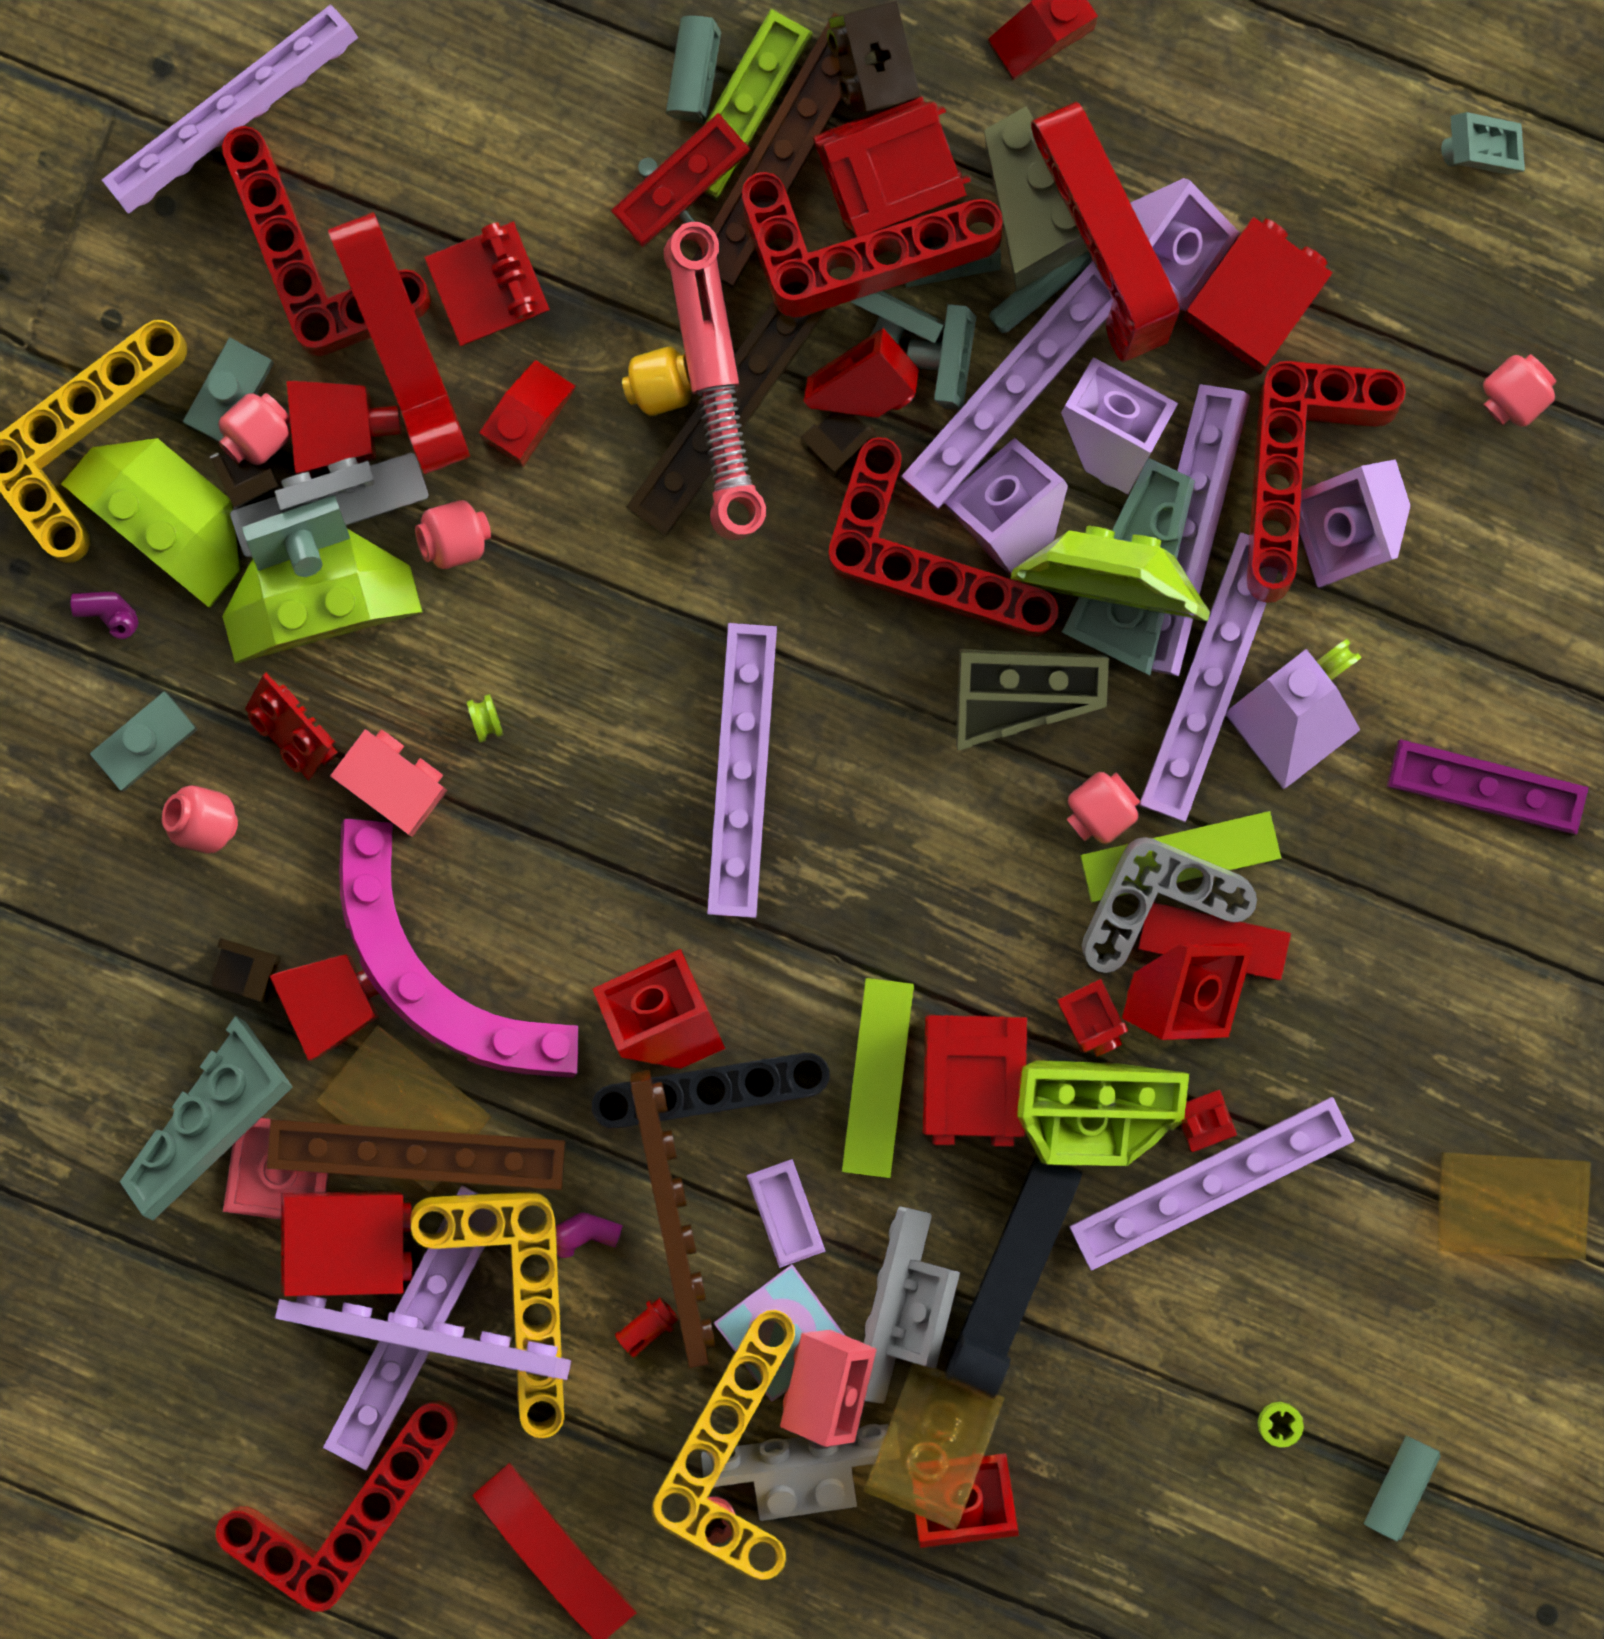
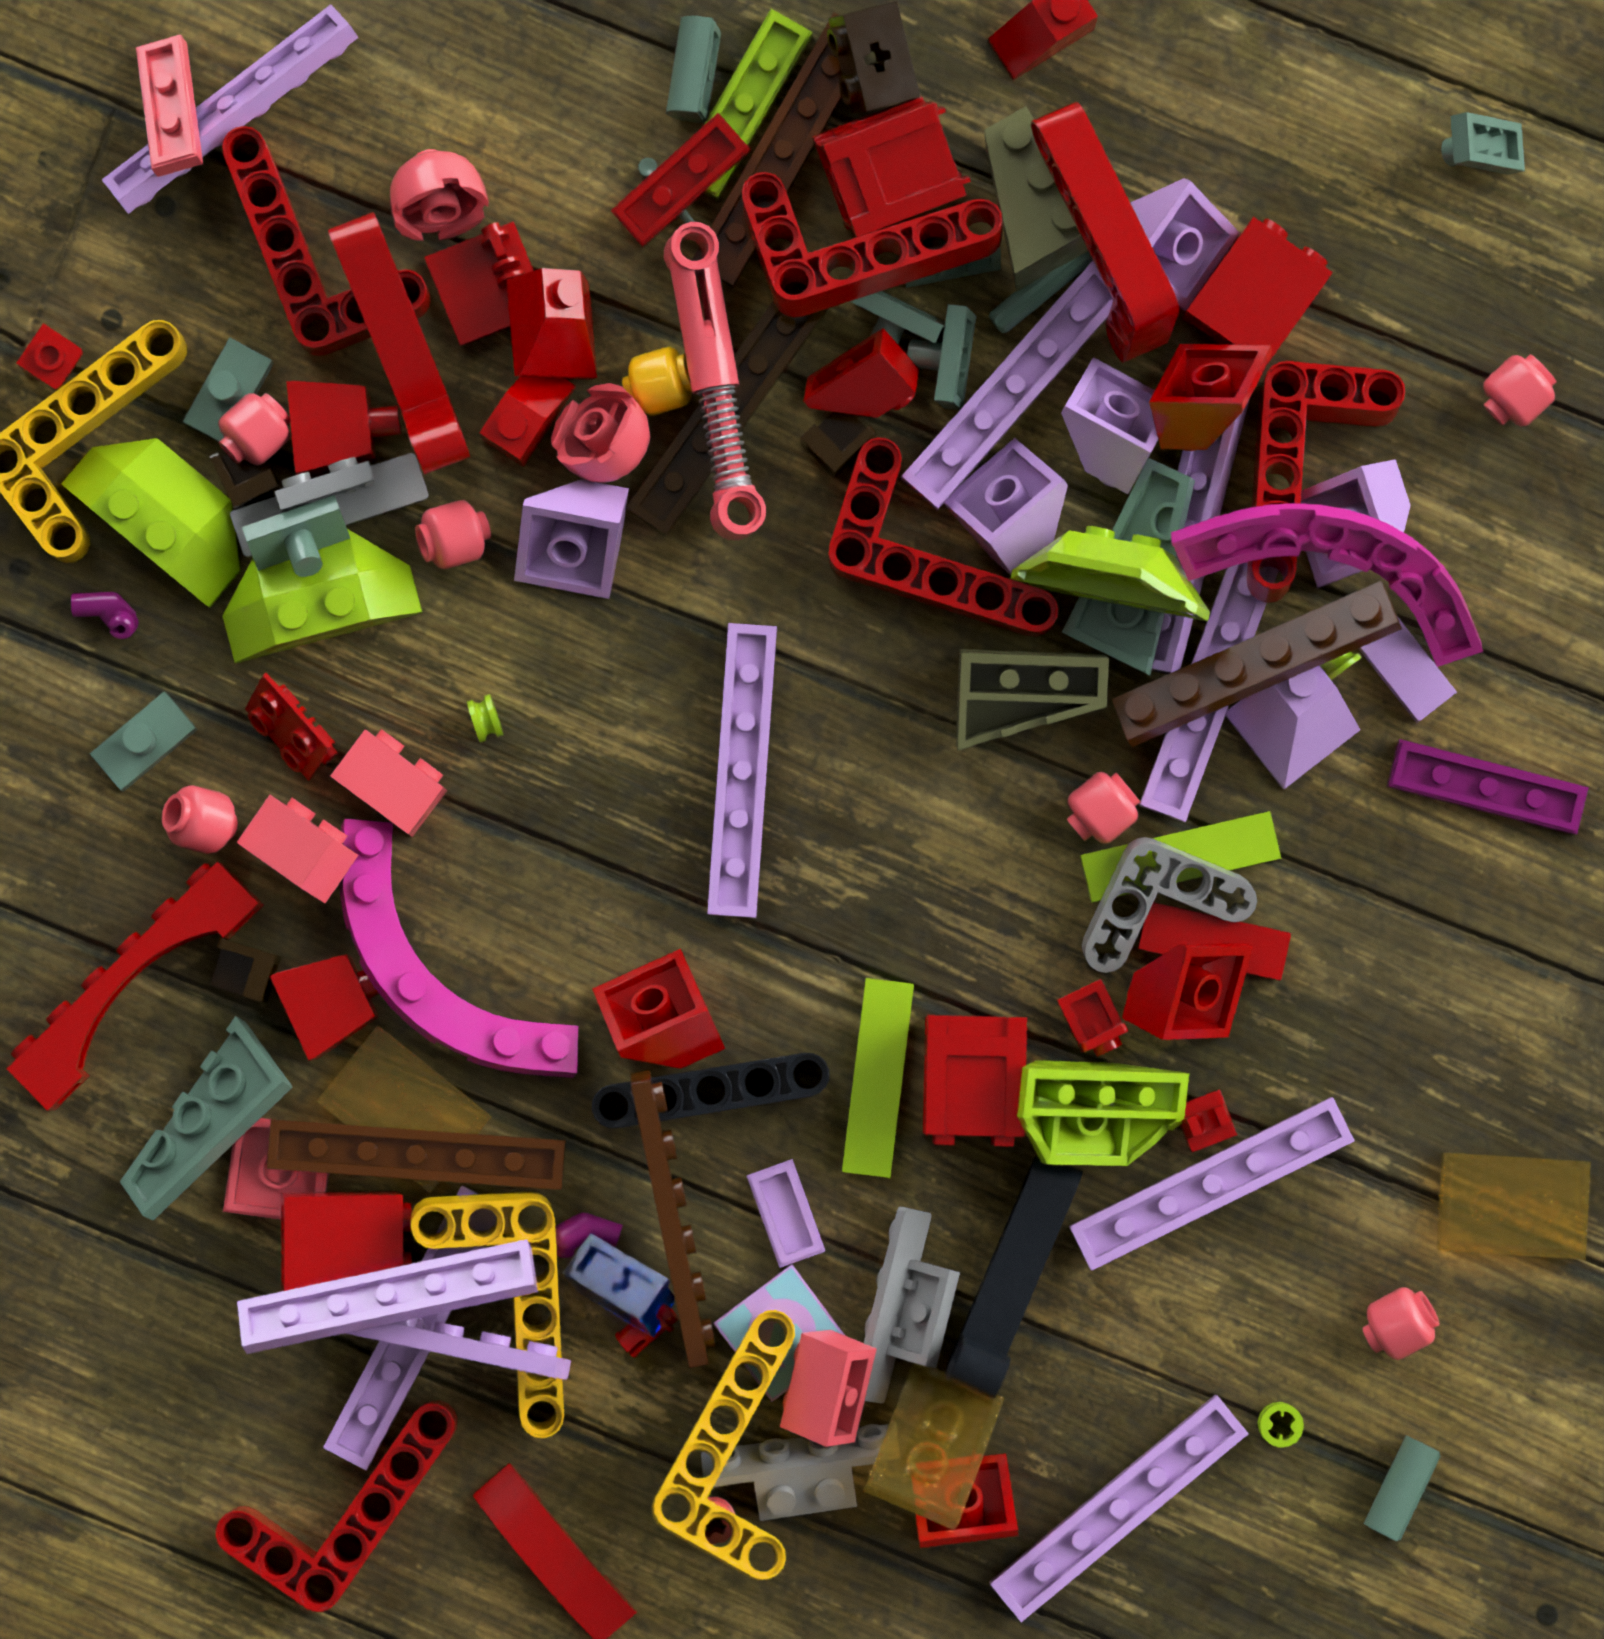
none -> red arch [6,862,264,1111]
none -> red bracket [16,323,83,390]
none -> coral tile [136,34,203,177]
none -> coral brick [236,795,358,903]
none -> lavender plate [237,1239,538,1354]
none -> coral cylinder [390,149,489,241]
none -> red slope [507,268,597,380]
none -> lavender slope [514,479,629,599]
none -> coral cylinder [551,383,650,483]
none -> clear blue hinge [563,1233,675,1338]
none -> lavender plate [989,1394,1249,1622]
none -> reddish brown plate [1112,581,1402,747]
none -> red slope [1149,344,1273,451]
none -> dark pink plate [1171,503,1483,667]
none -> lavender tile [1358,616,1457,723]
none -> coral head [1362,1287,1440,1360]

